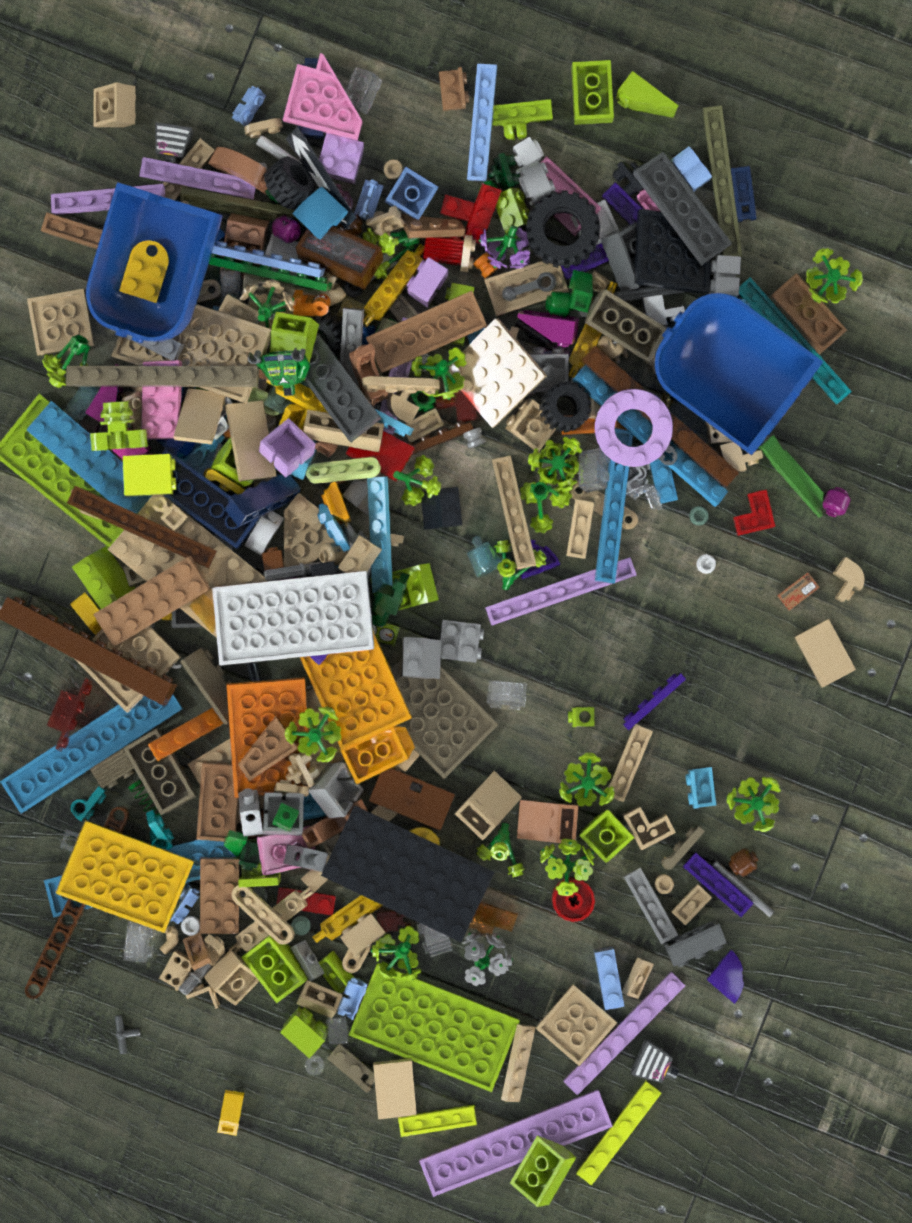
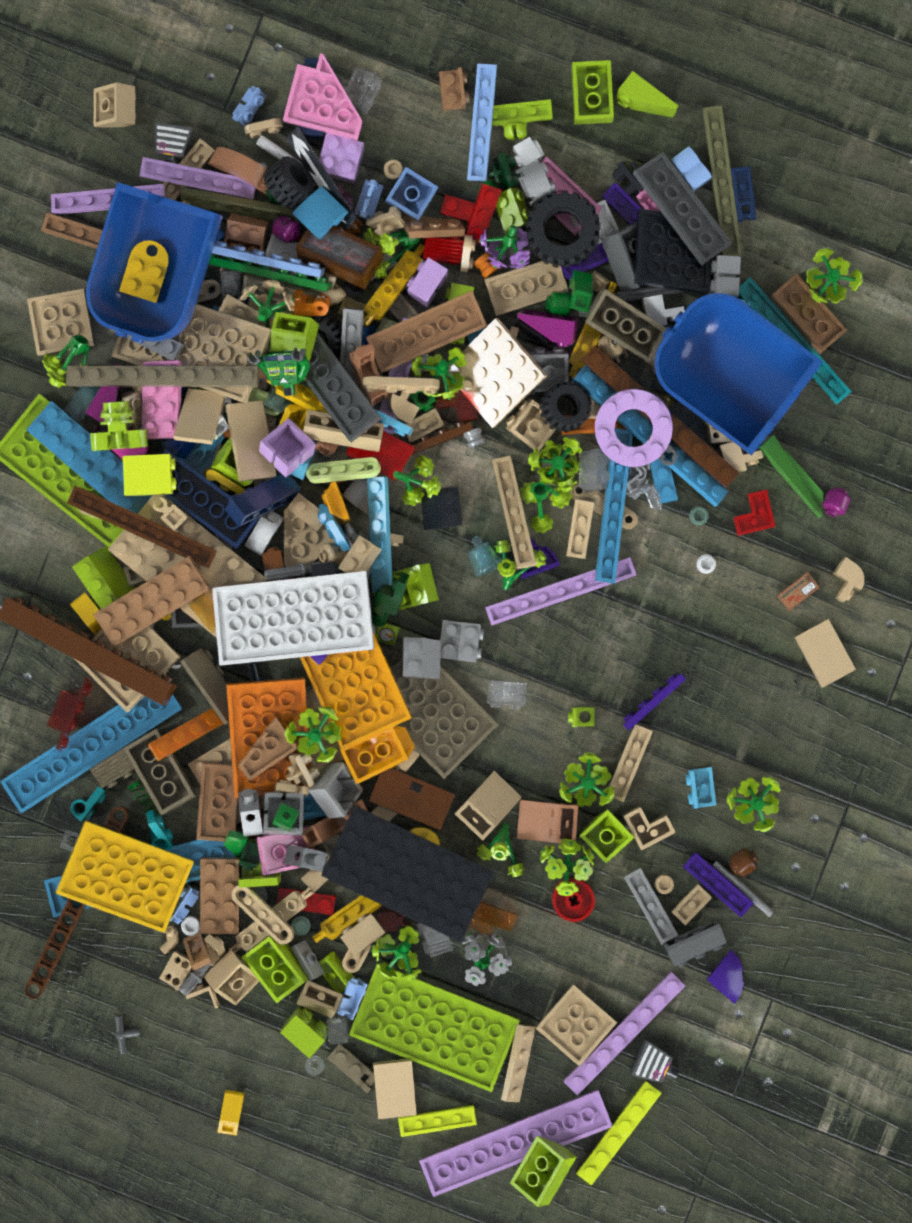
clear brick [123,920,156,963] -> none
dark grey piece [502,272,557,301] -> none
light blue brick [594,947,624,1010] -> none
tan plate [622,957,654,999] -> none
dark tan plate [661,825,705,870] -> none

